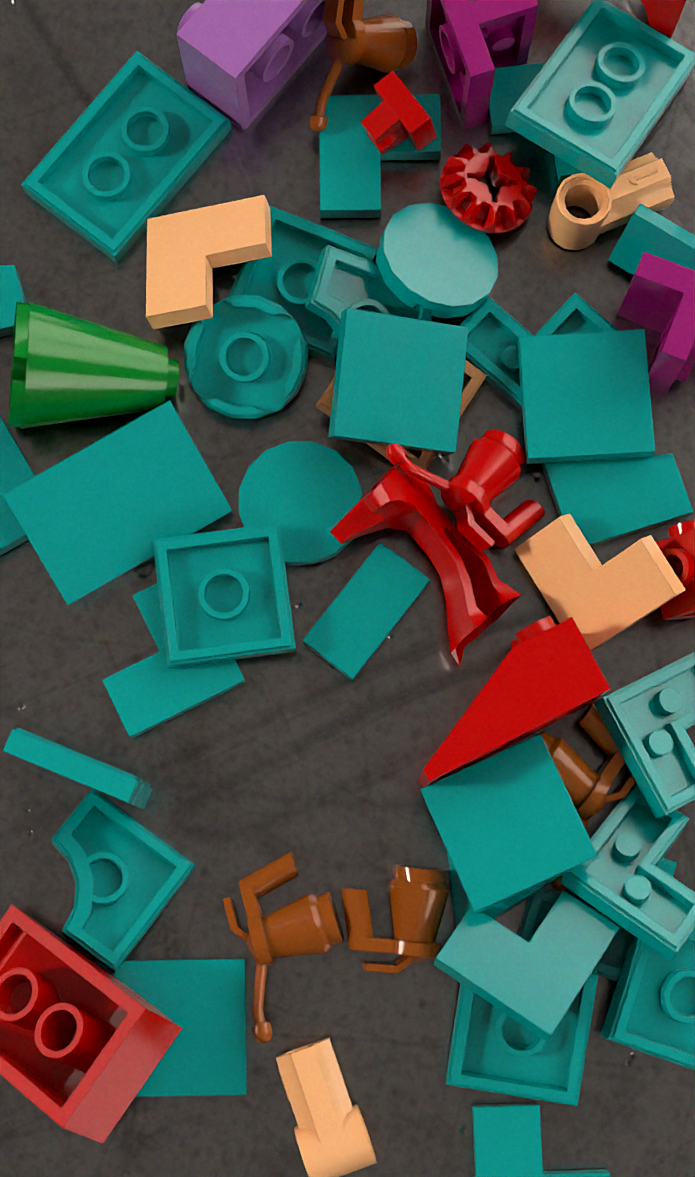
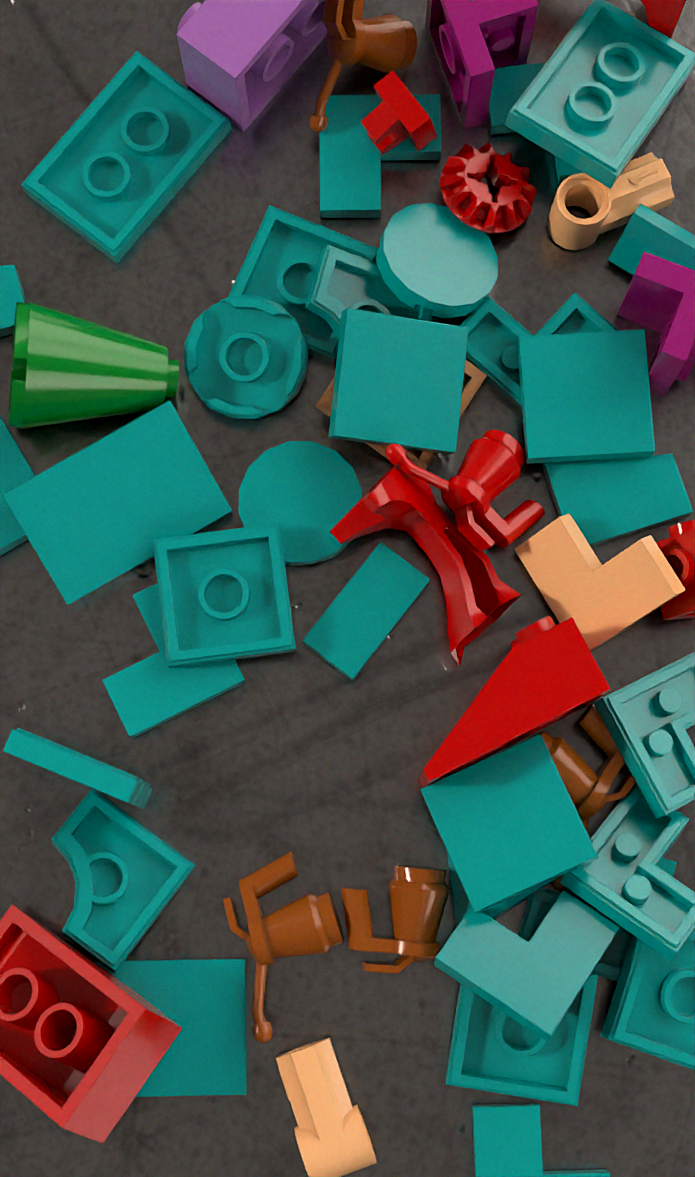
light nougat tile [146,195,272,330] -> none

